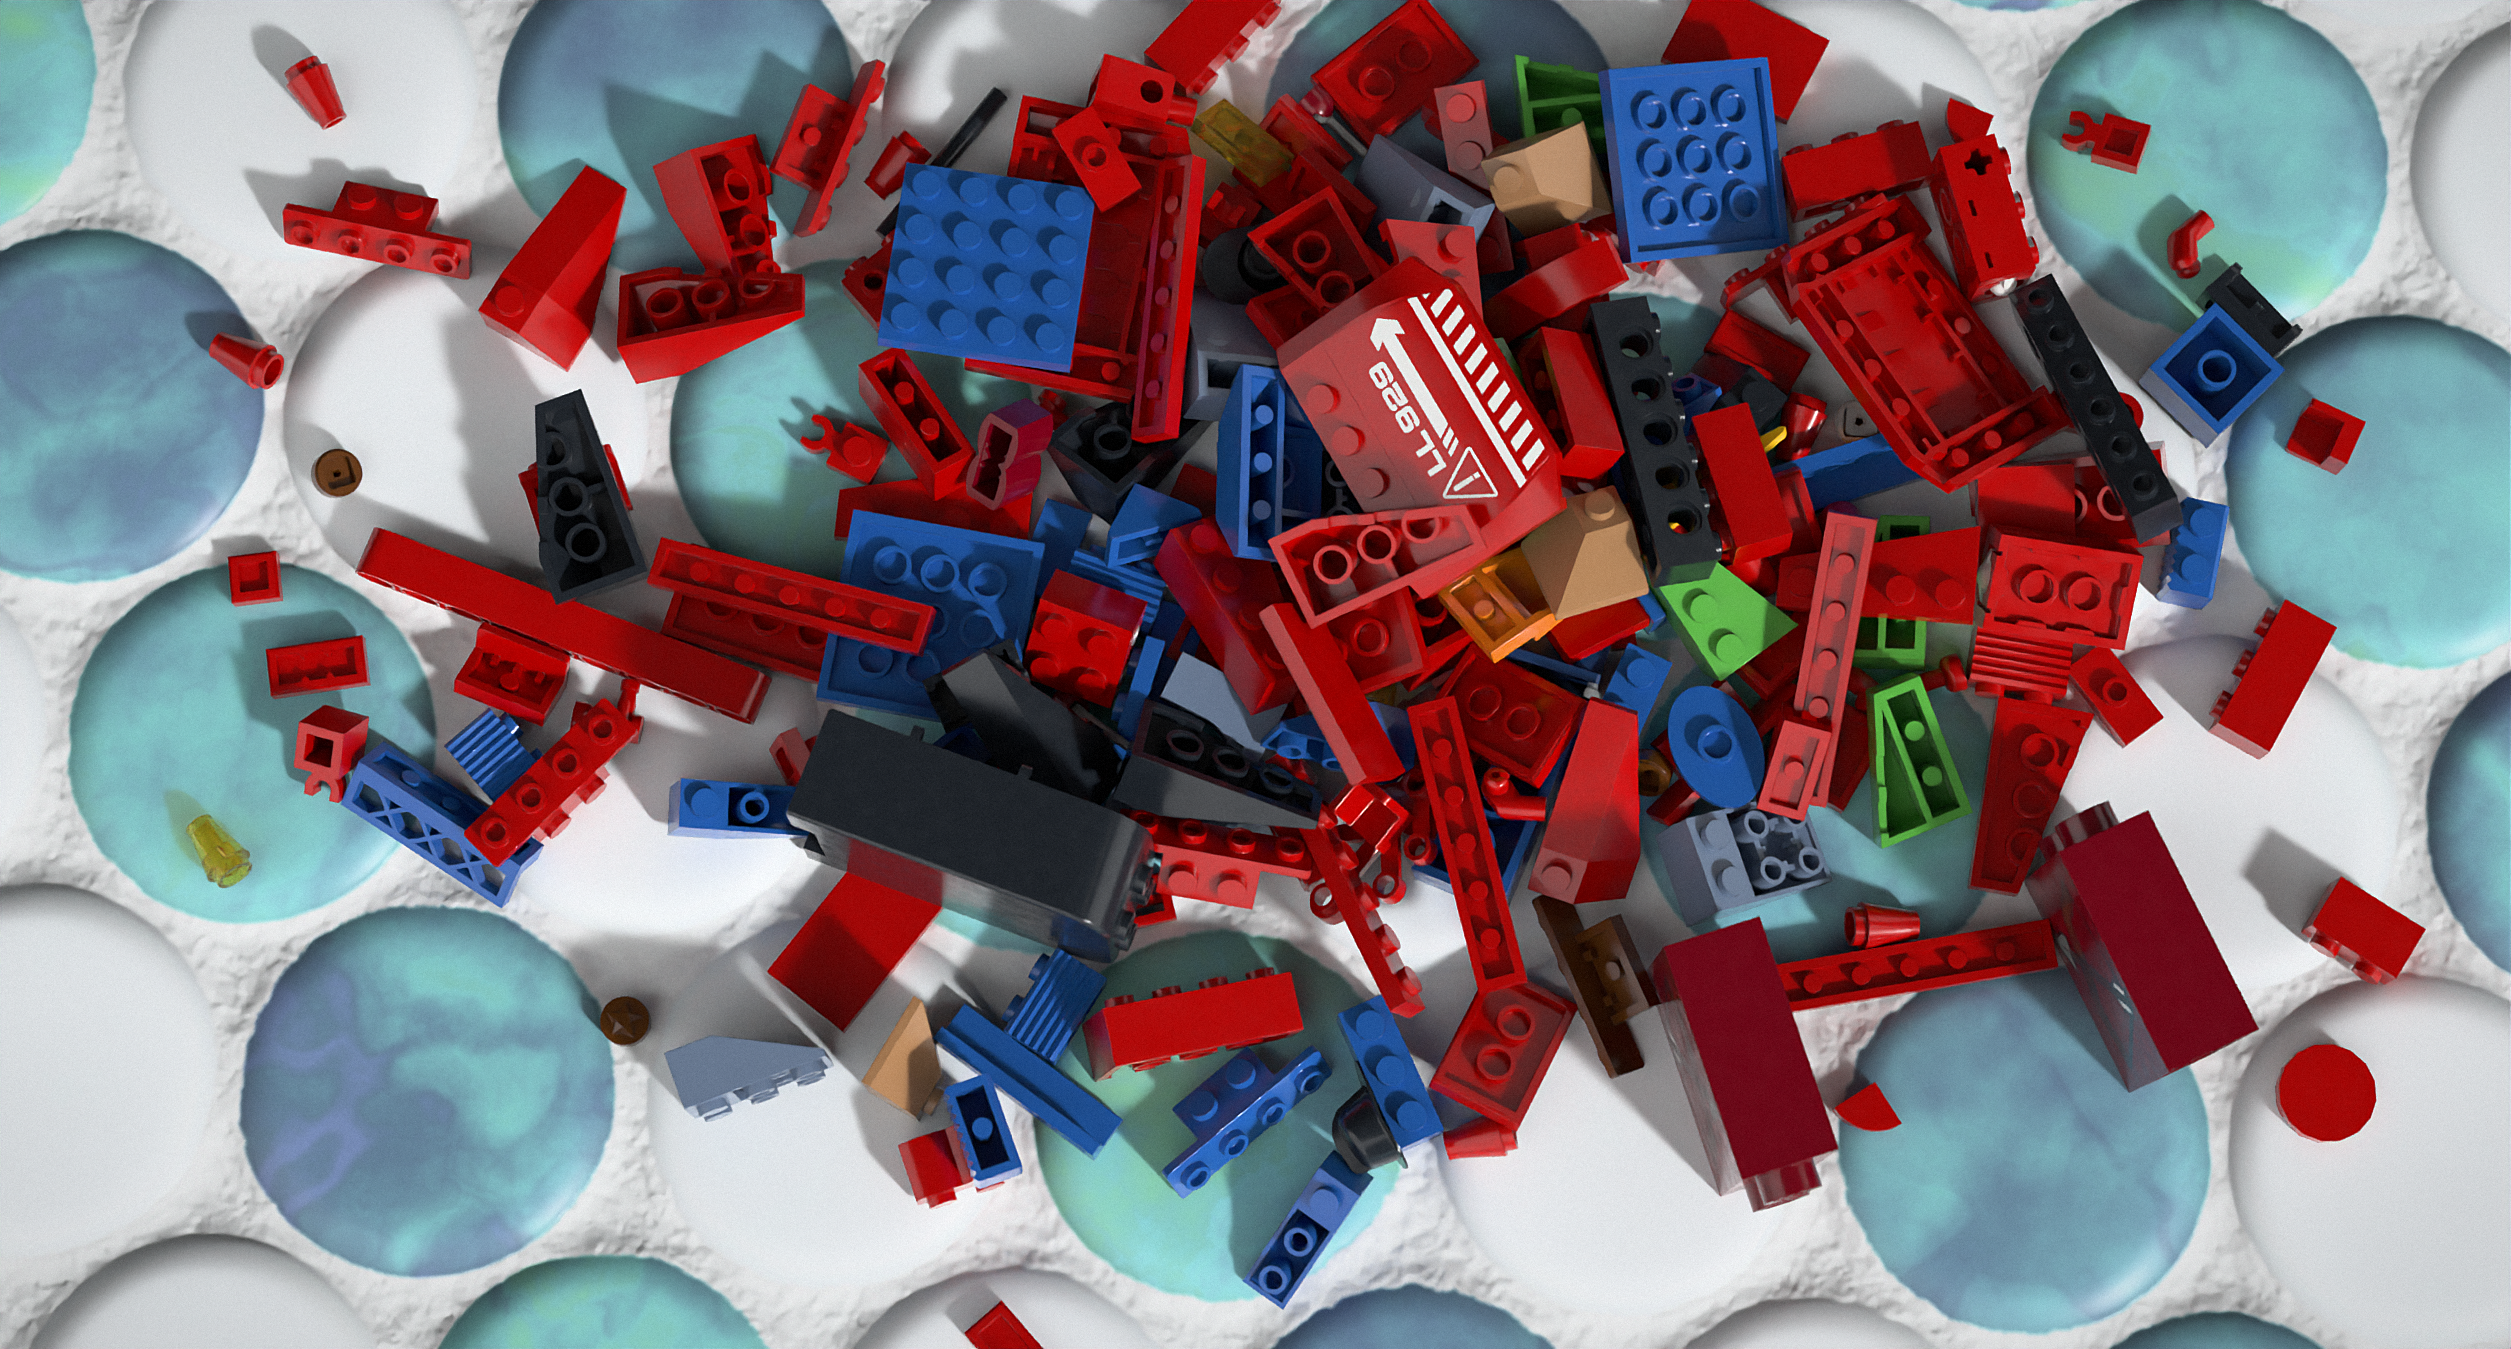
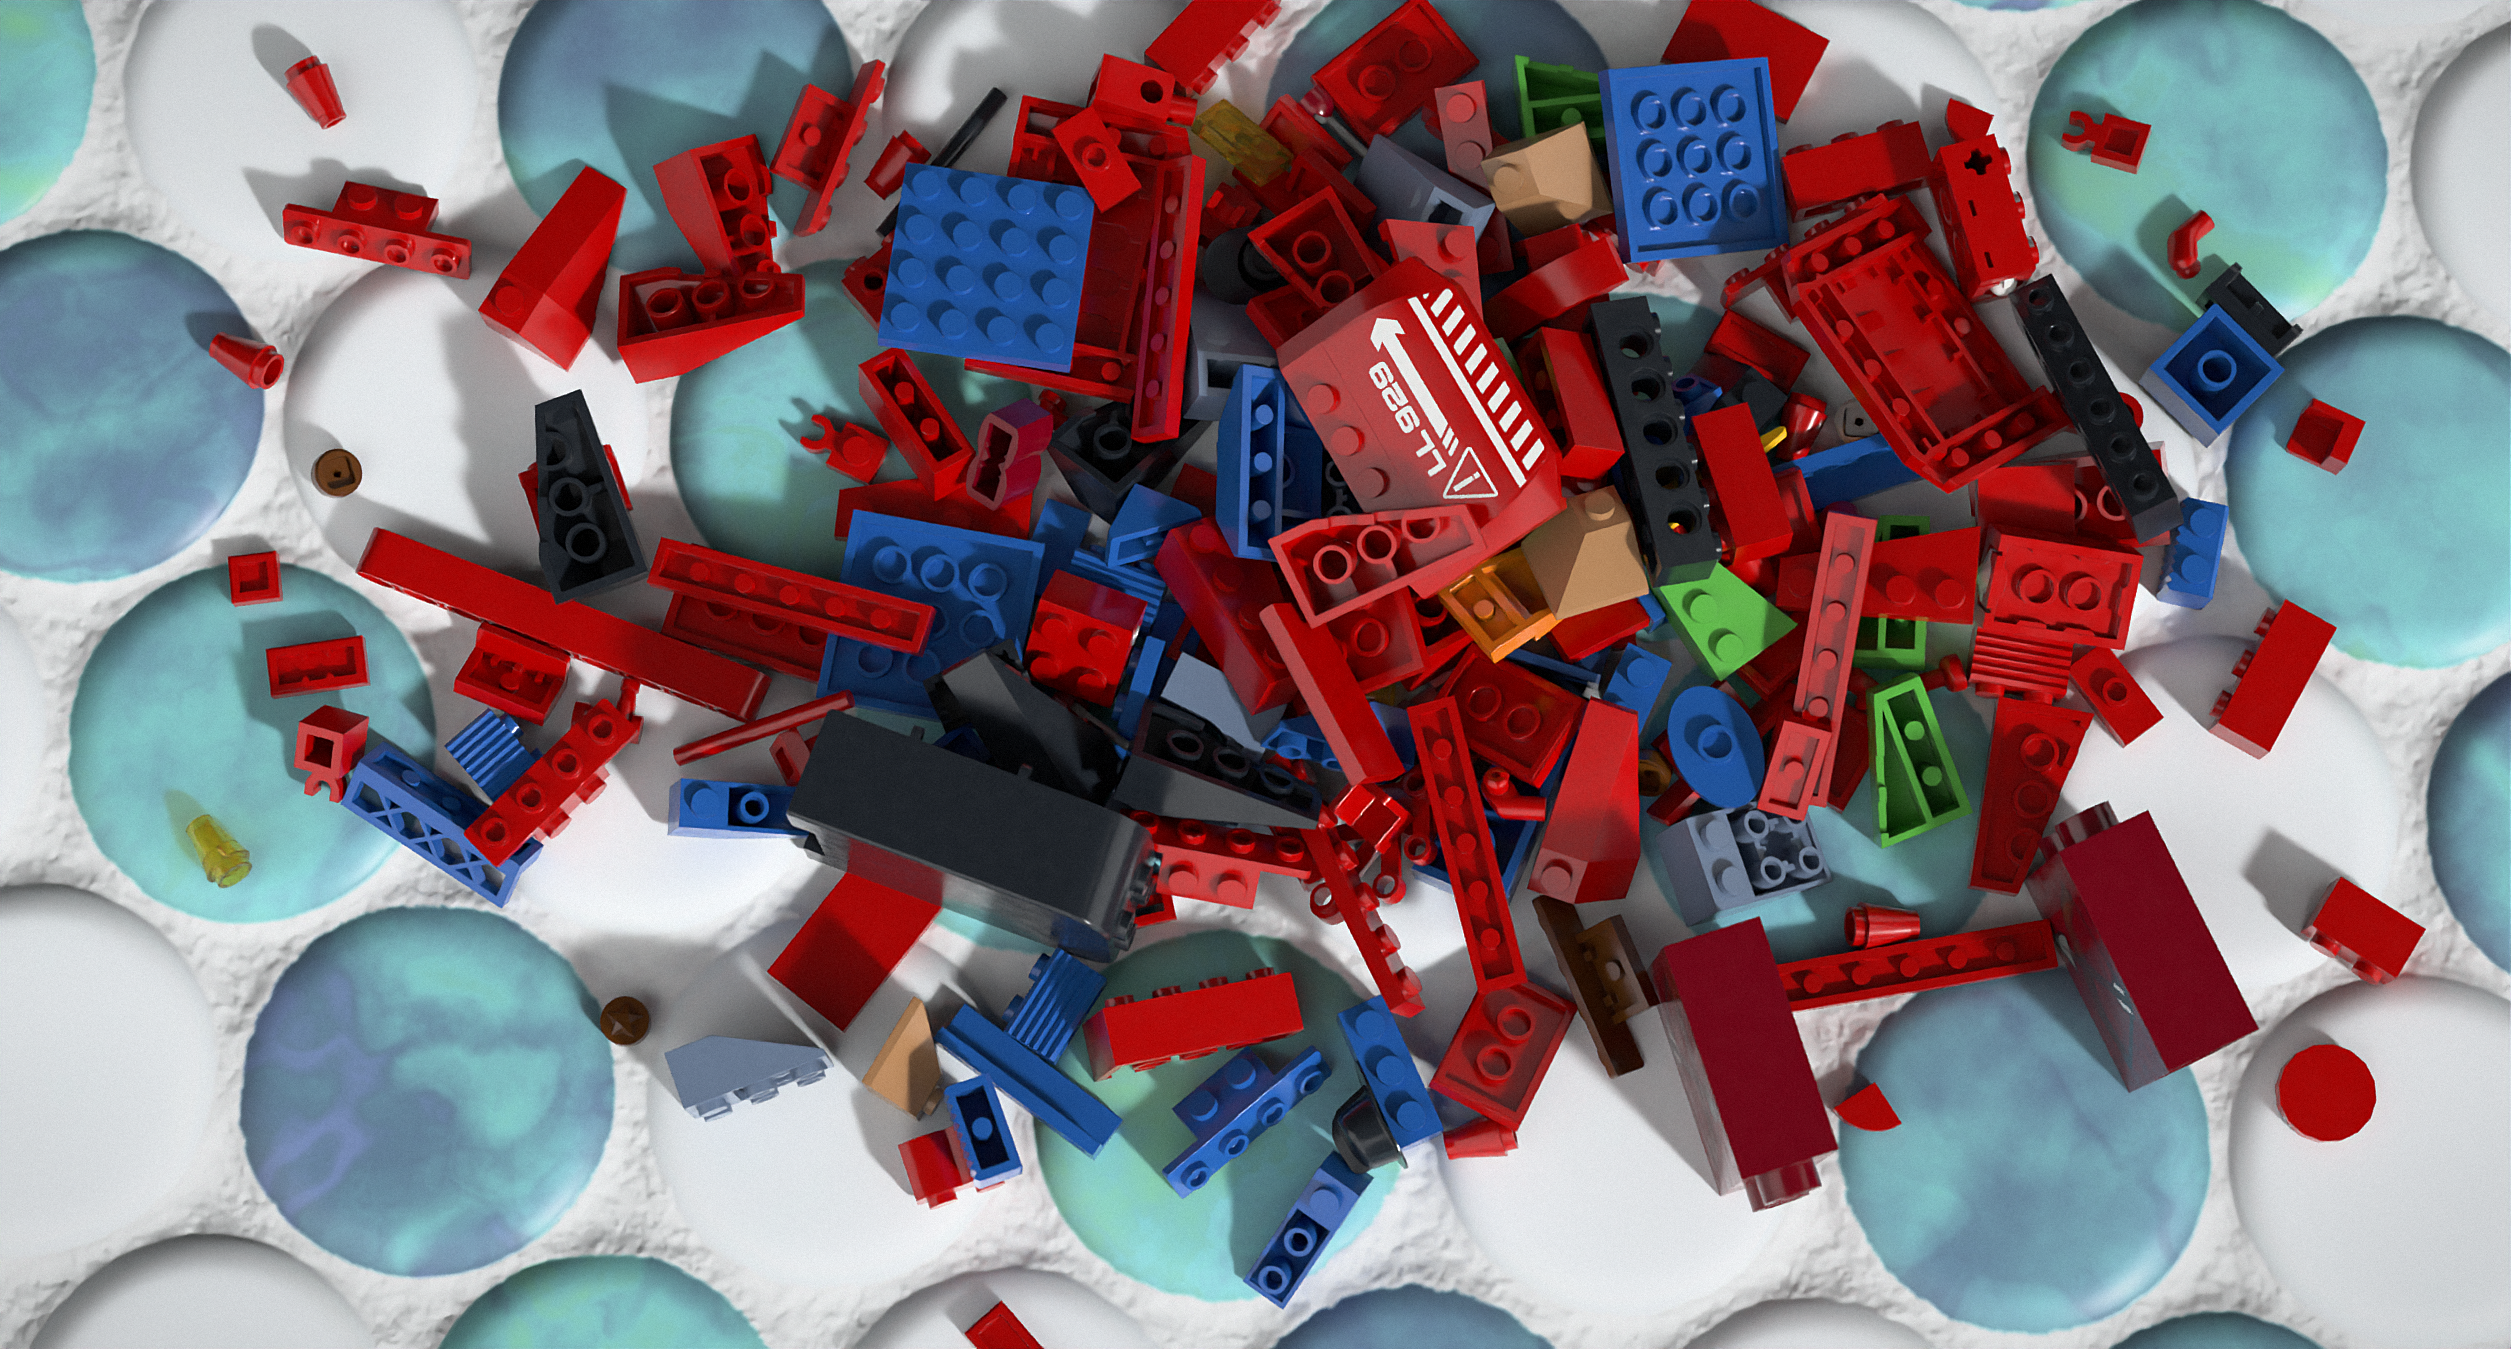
none -> red bar [673,689,855,766]

